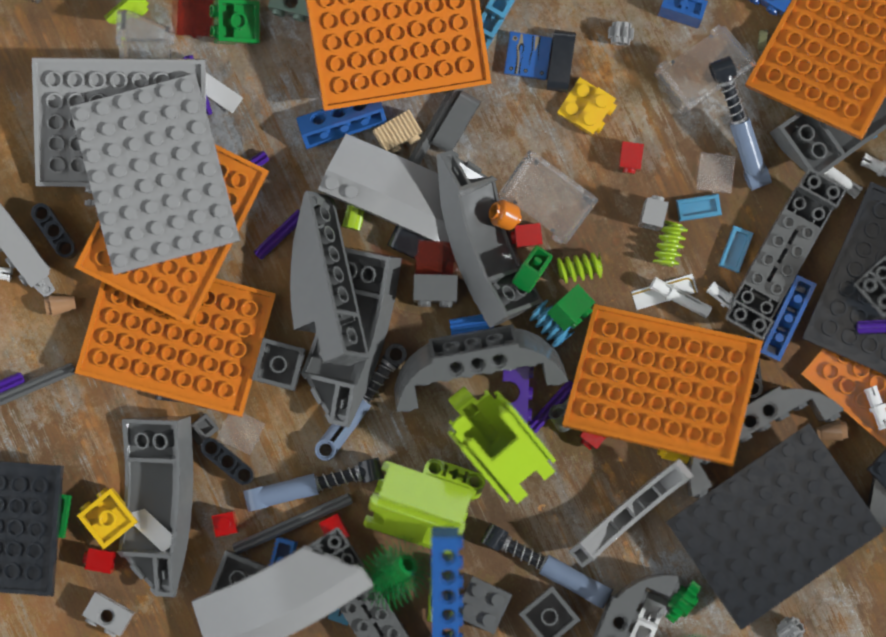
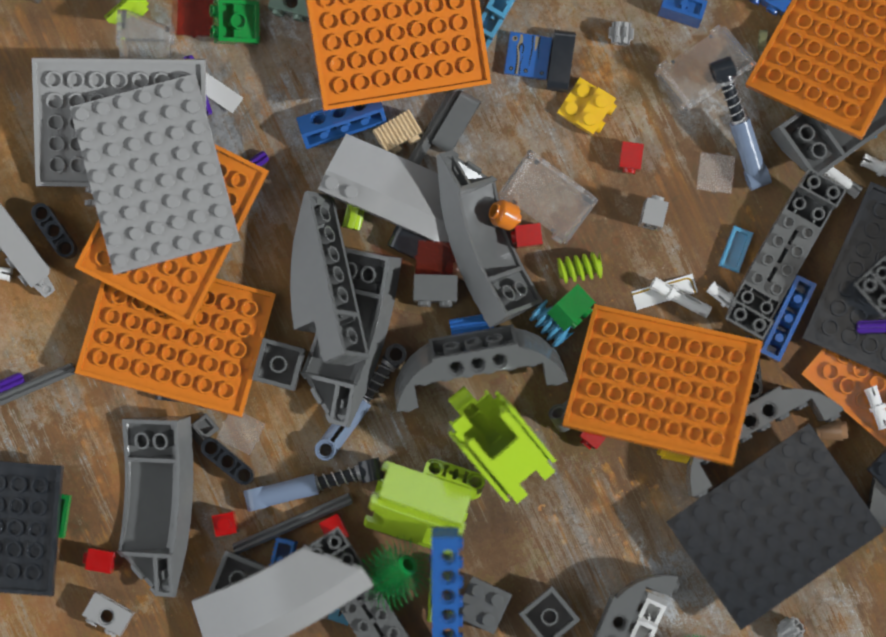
medium nougat cone [44,296,76,317] -> none
yellow plate [77,488,138,549] -> none
white sticker [132,509,172,551] -> none
dark purple axle [254,209,300,259] -> none
piece [480,522,613,609] -> none
dark purple arch [503,366,534,424] -> none
green brick [512,245,553,293] -> none
dark purple axle [528,380,573,433] -> none
light grey arch [568,459,694,568] -> none
lime piece [652,220,688,267] -> none
green gear [665,580,702,624] -> none
dark azure tile [676,194,722,222] -> none

